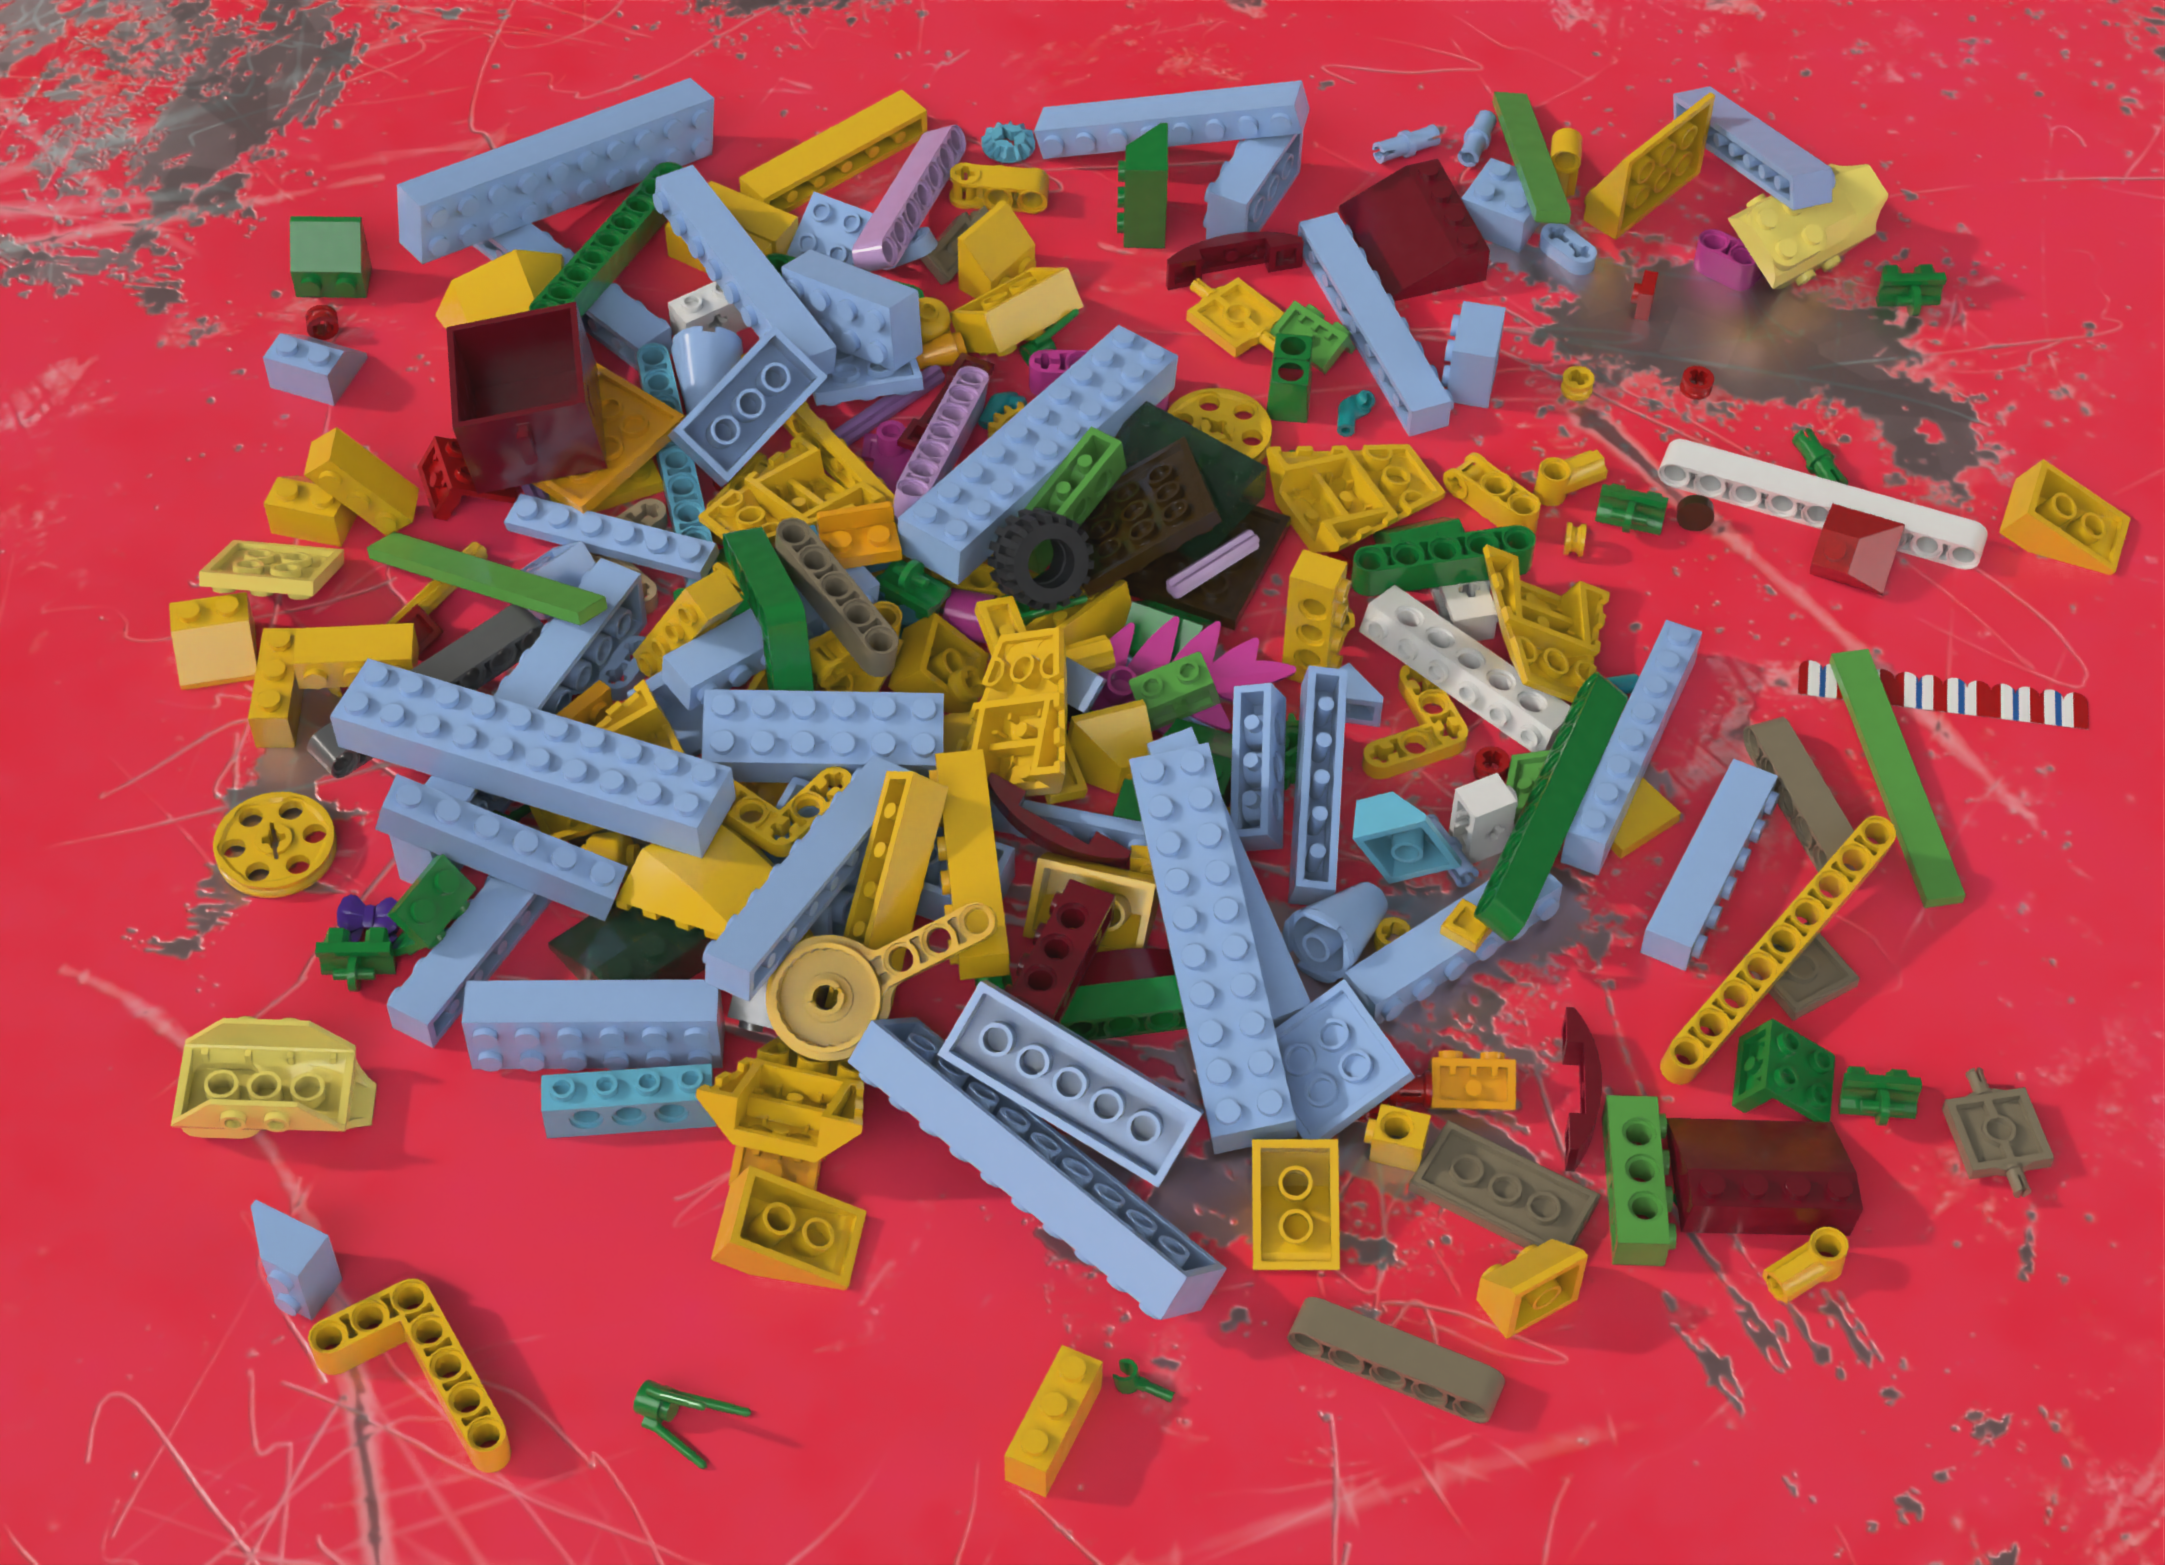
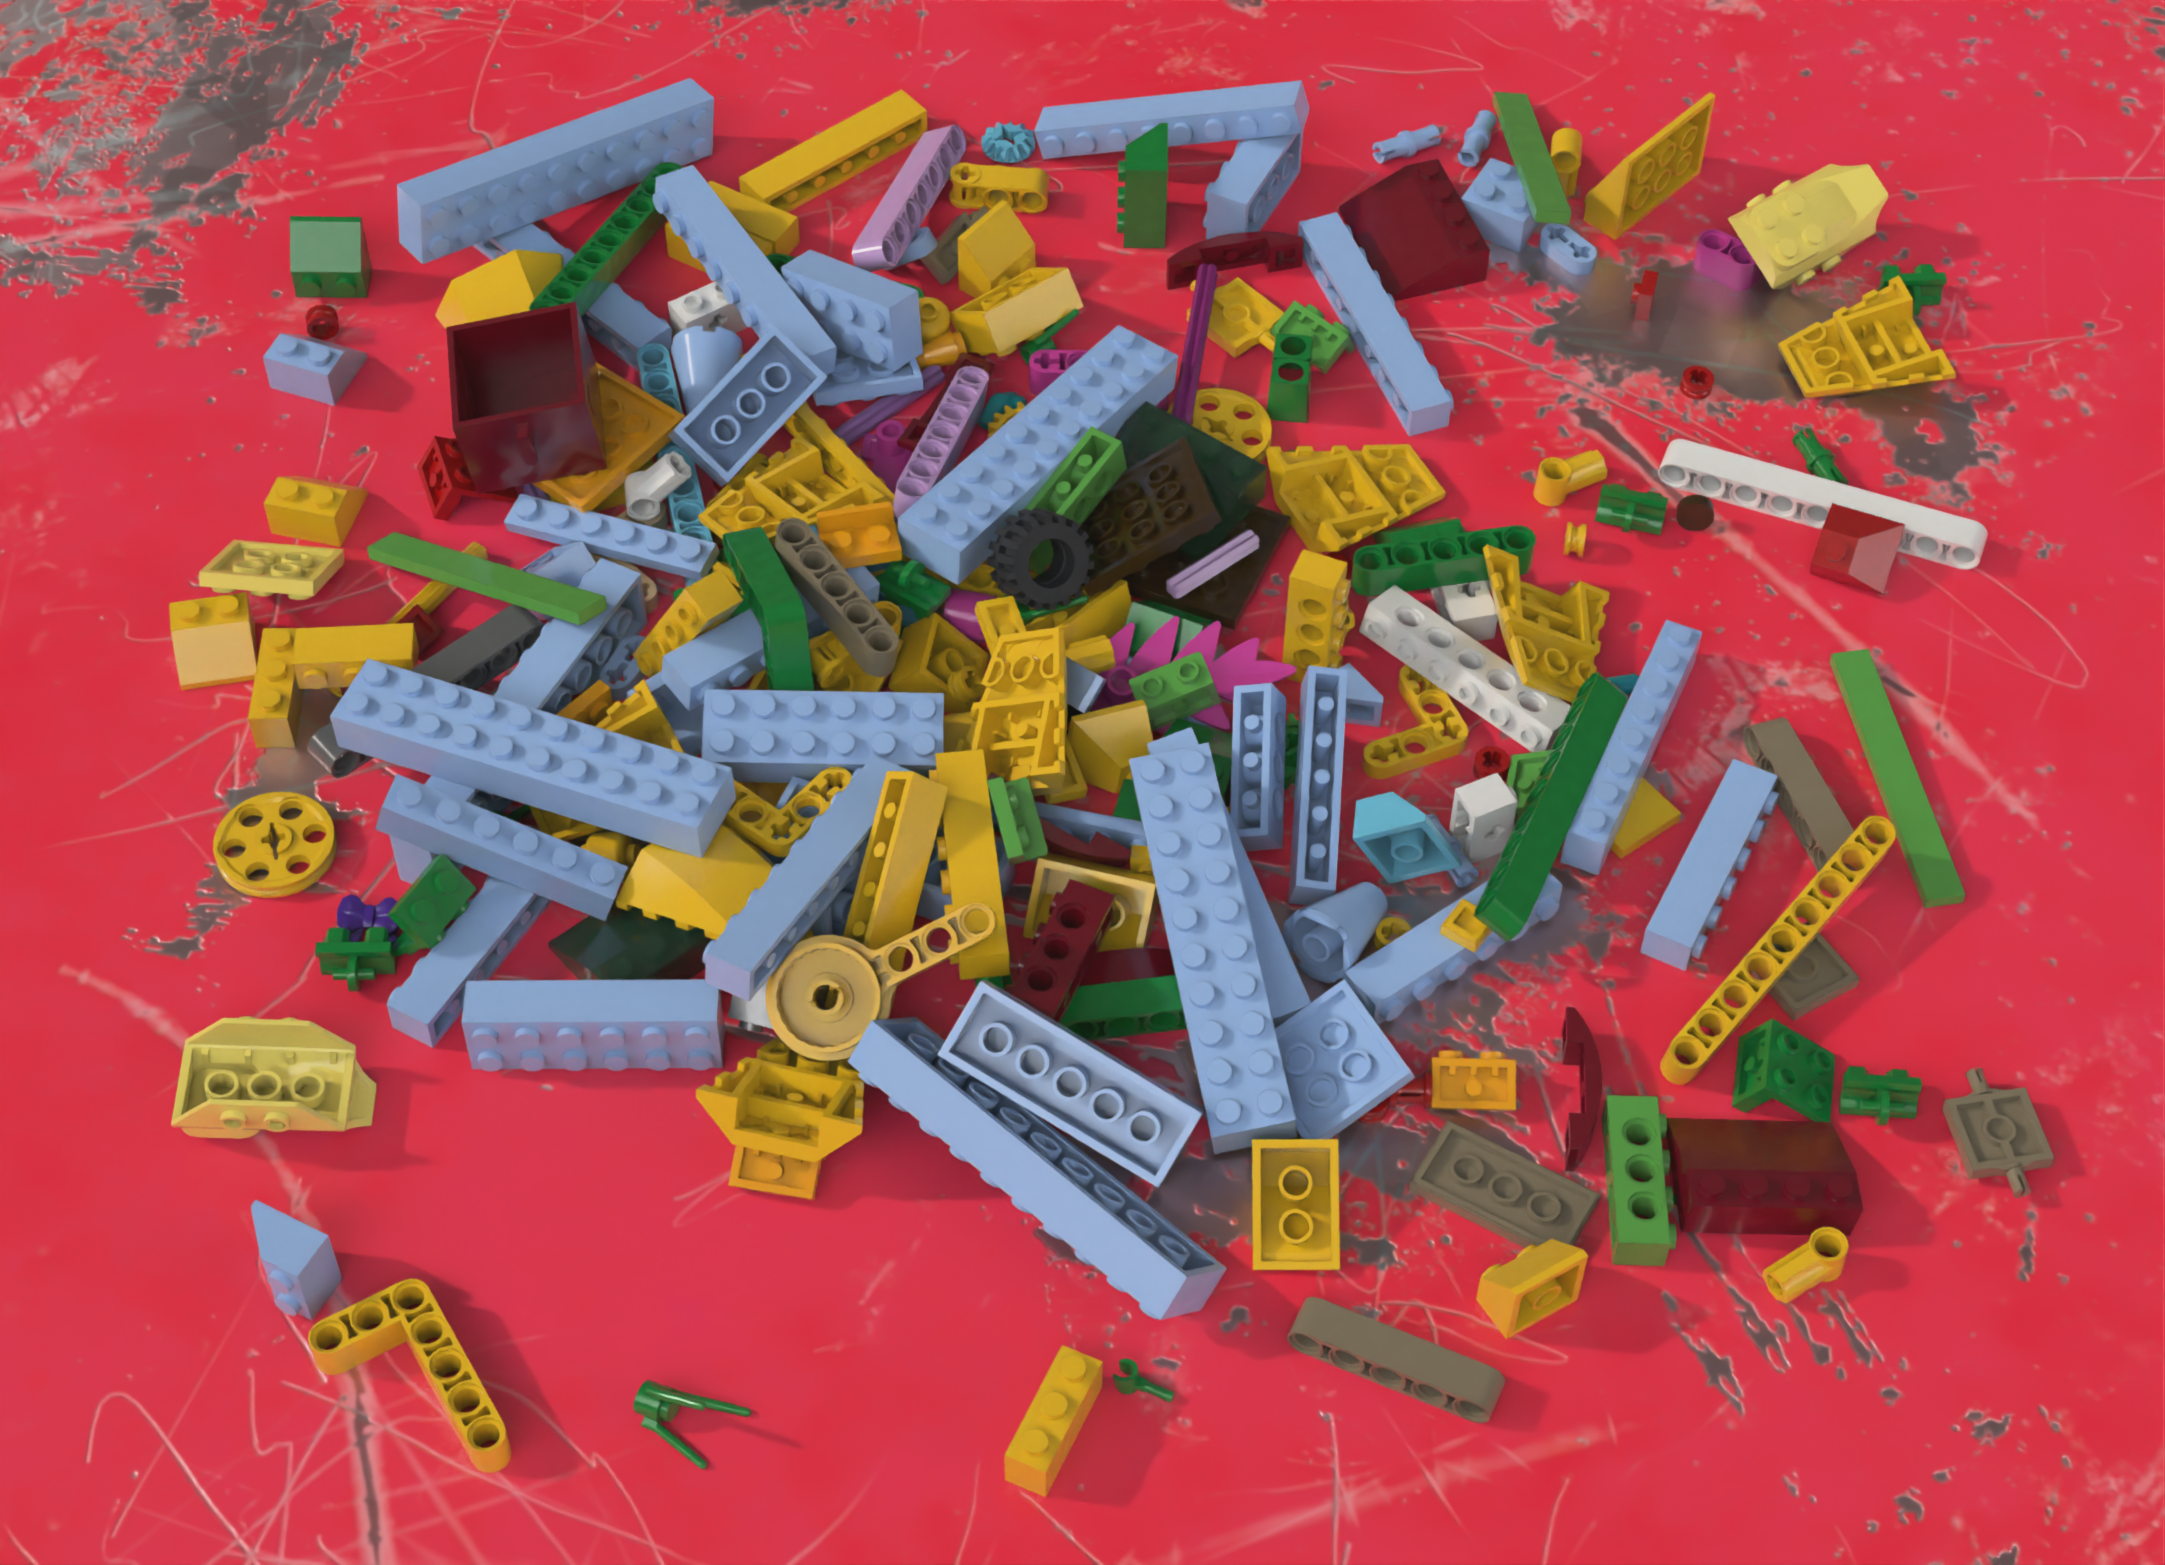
yellow brick [304,427,419,536] -> none
medium azure brick [541,1063,716,1138] -> none
yellow slope [711,1165,867,1290] -> none
light blue bracket [787,192,873,266] -> none
teal arm [1337,390,1375,437] -> none
yellow brick [1364,1104,1431,1172] -> none
light blue brick [1441,301,1506,408] -> none
yellow piece [1443,452,1541,534] -> none
yellow bush [1560,366,1595,401] -> none
light blue brick [1673,86,1835,210] -> none
sticker [1798,660,2089,730] -> none
yellow slope [1999,459,2130,575] -> none
none -> white piece [624,451,691,521]
none -> bright green bracket [987,776,1048,866]
none -> magenta axle [1171,263,1218,429]
none -> yellow wedge [1778,275,1956,398]

